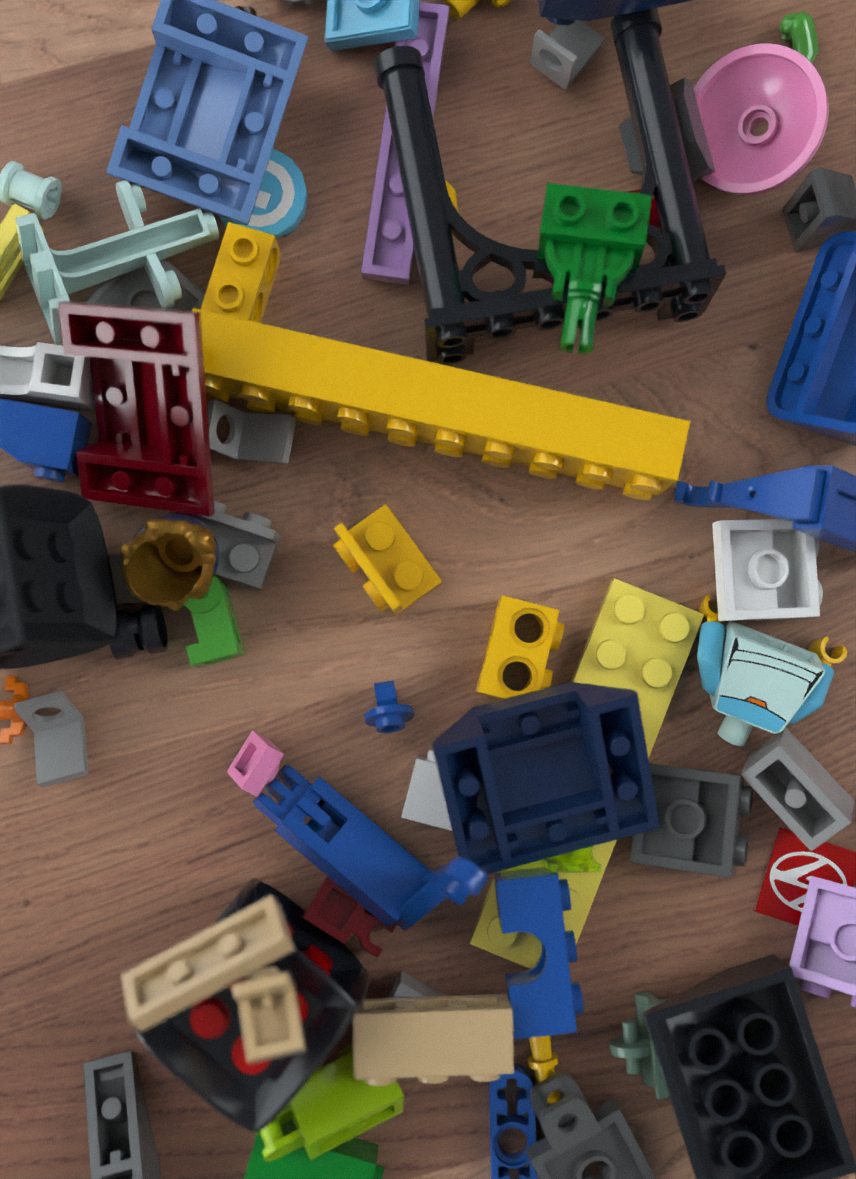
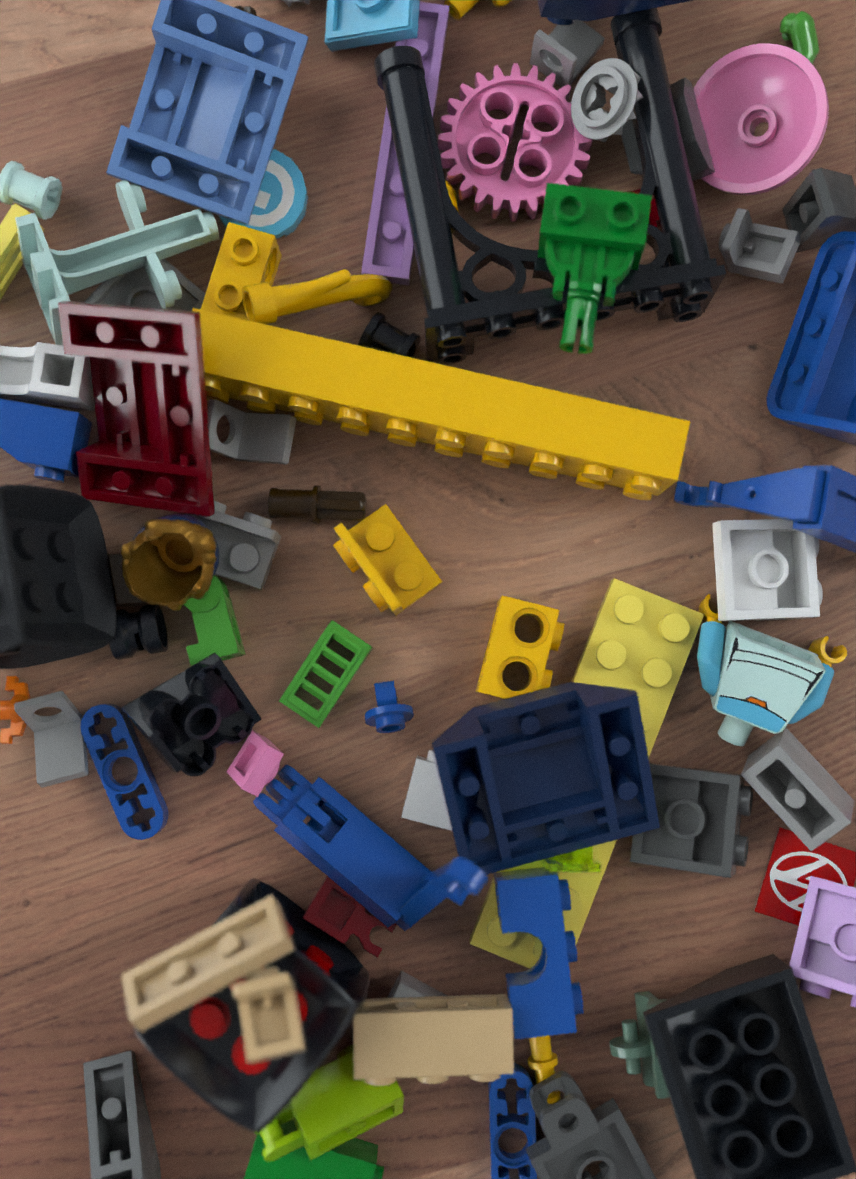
none -> blue beam [80,704,168,840]
none -> black slope [122,653,262,777]
none -> yellow plant [242,269,392,324]
none -> dark brown axle [268,485,367,524]
none -> bright green slope [279,620,373,728]
none -> black bush [358,312,421,358]
none -> bright pink gear [438,63,593,222]
none -> light grey gear [571,58,643,142]
none -> light grey bracket [719,208,801,284]

